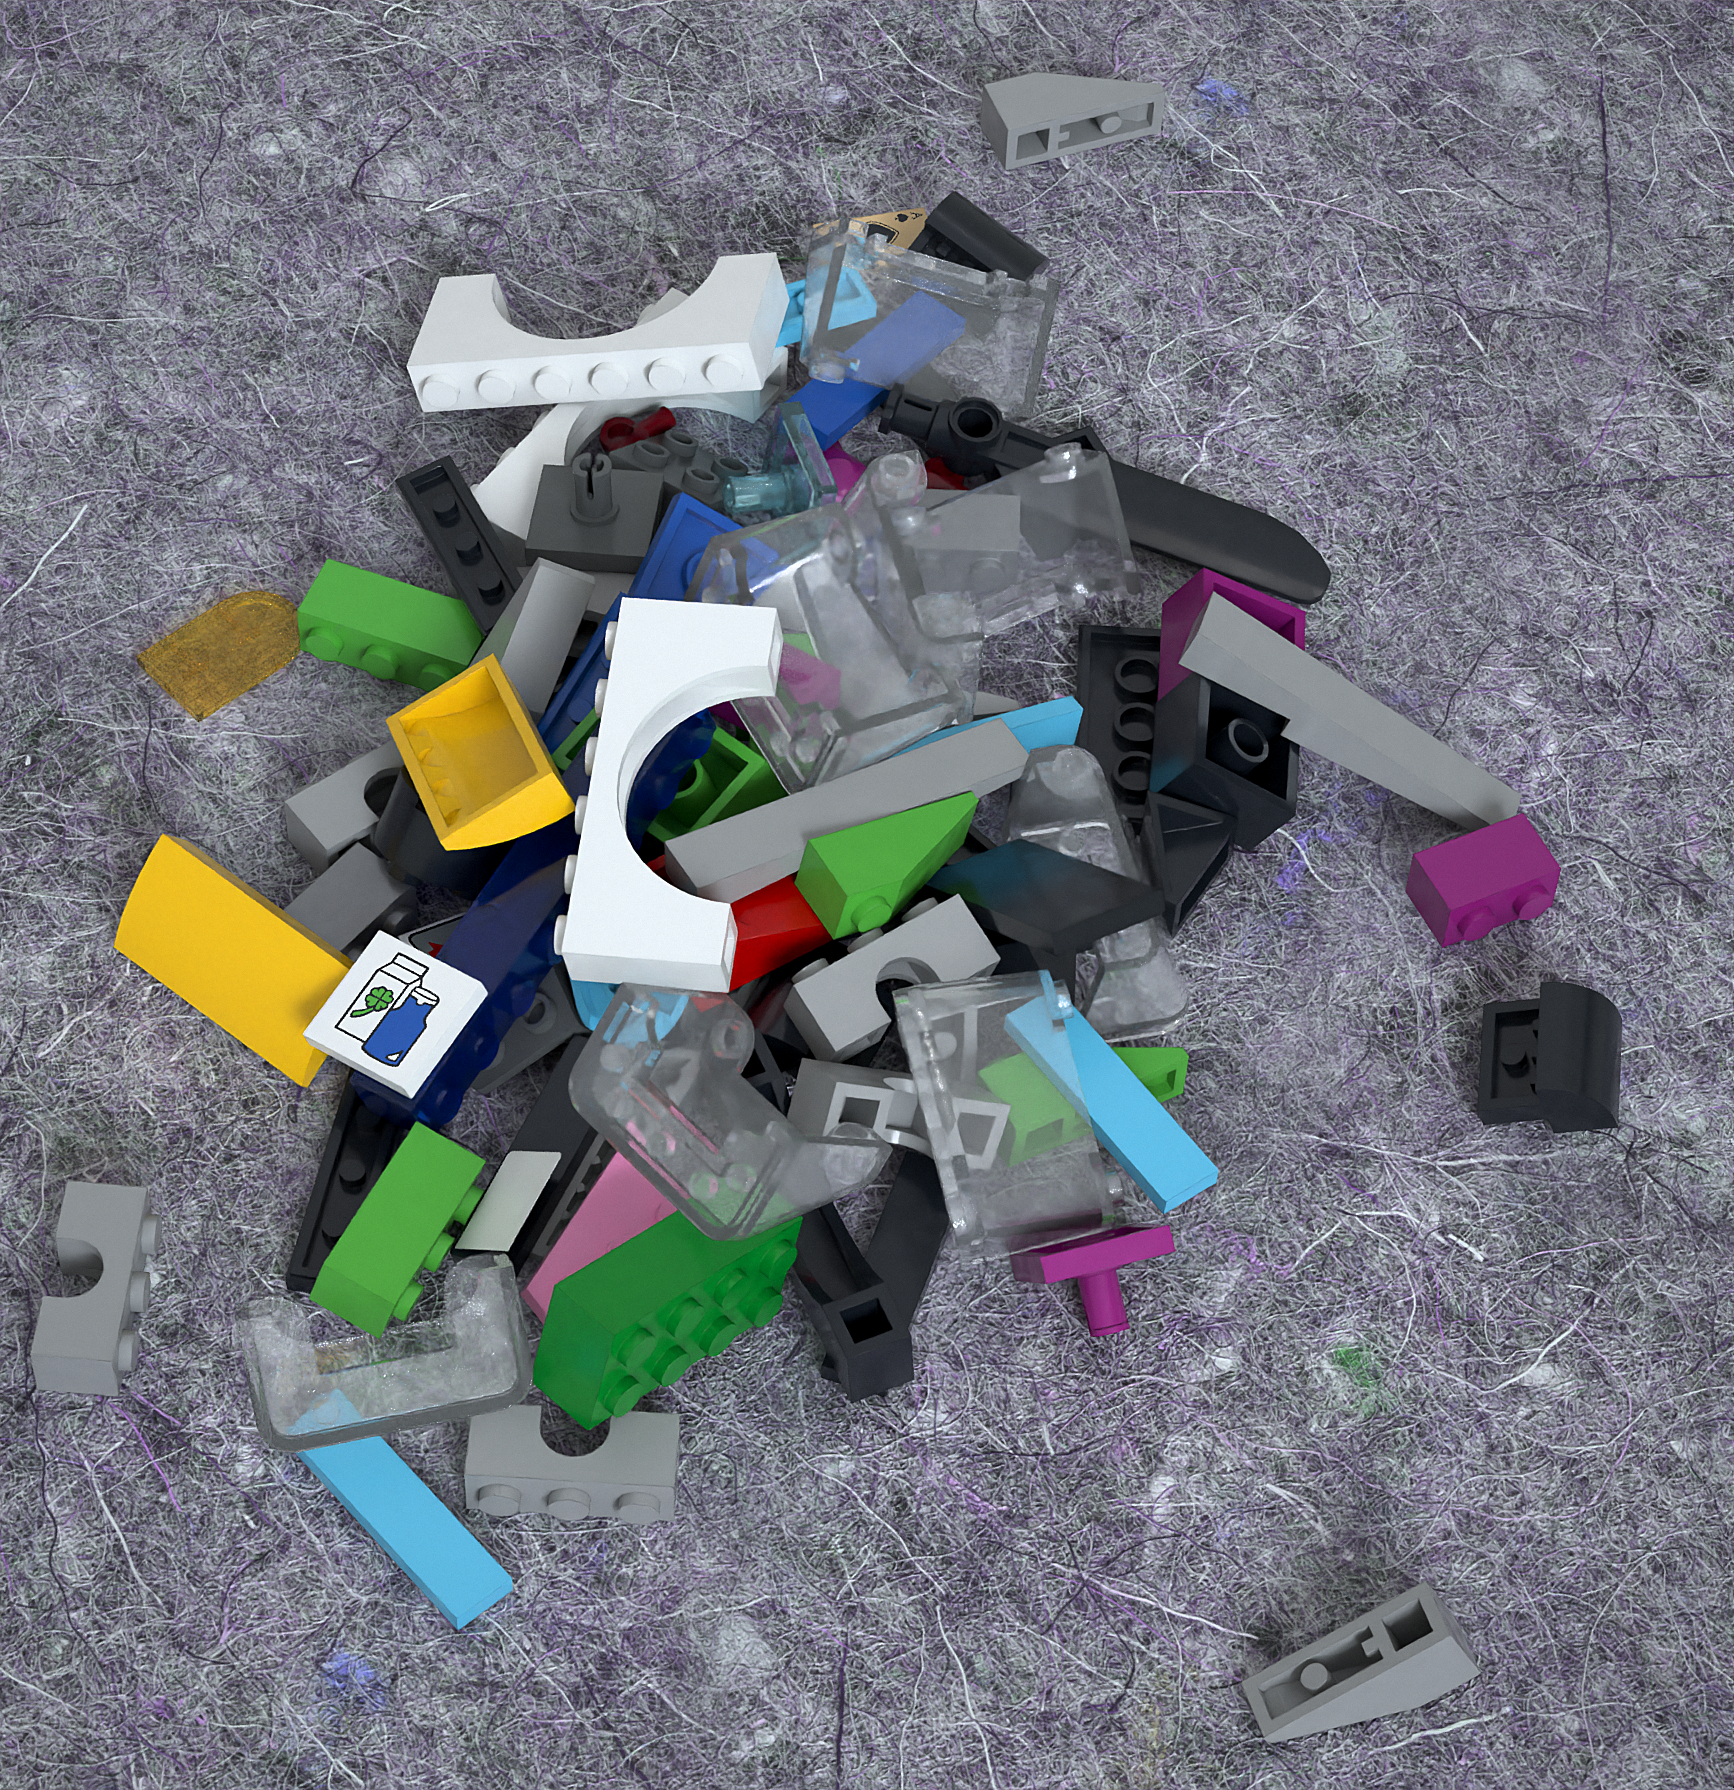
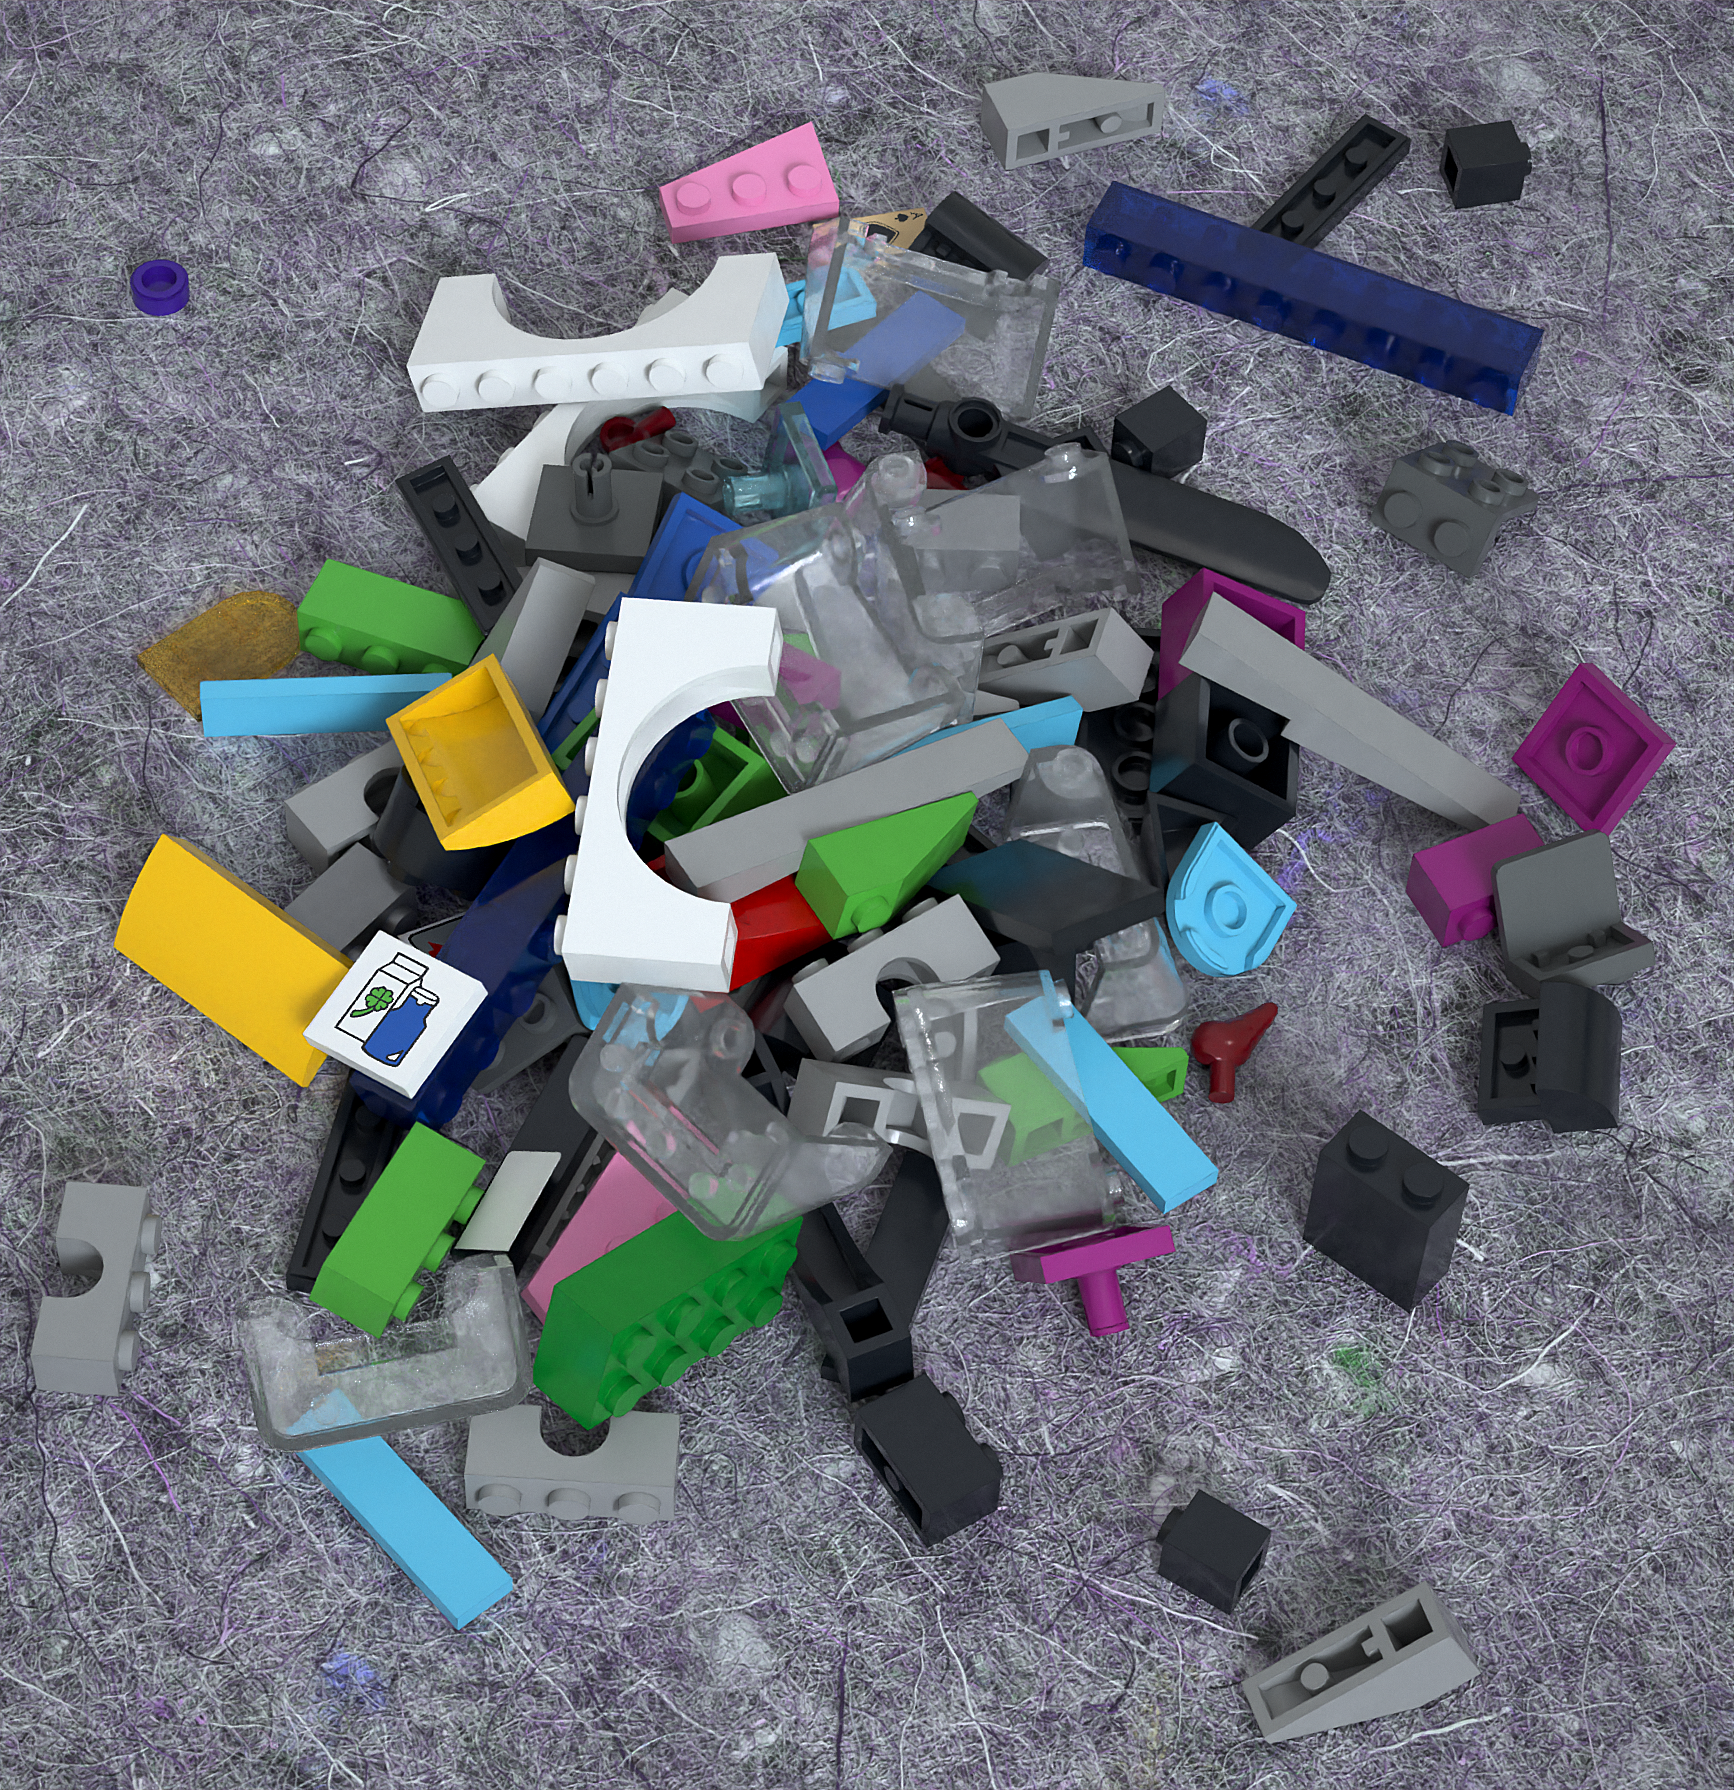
none -> dark purple tile [130,259,190,316]
none -> medium azure tile [200,673,452,737]
none -> bright pink wing [659,121,839,244]
none -> black brick [854,1373,1003,1548]
none -> light grey slope [954,607,1154,712]
none -> clear blue brick [1082,180,1545,416]
none -> black brick [1110,385,1208,480]
none -> black brick [1156,1489,1272,1616]
none -> medium azure tile [1166,822,1297,977]
none -> dark red animal [1189,1002,1278,1104]
none -> black tile [1235,114,1411,280]
none -> black brick [1302,1109,1470,1314]
none -> dark grey bracket [1369,440,1540,578]
none -> black brick [1439,120,1532,209]
none -> dark grey bracket [1490,829,1656,999]
none -> magenta tile [1511,663,1677,836]

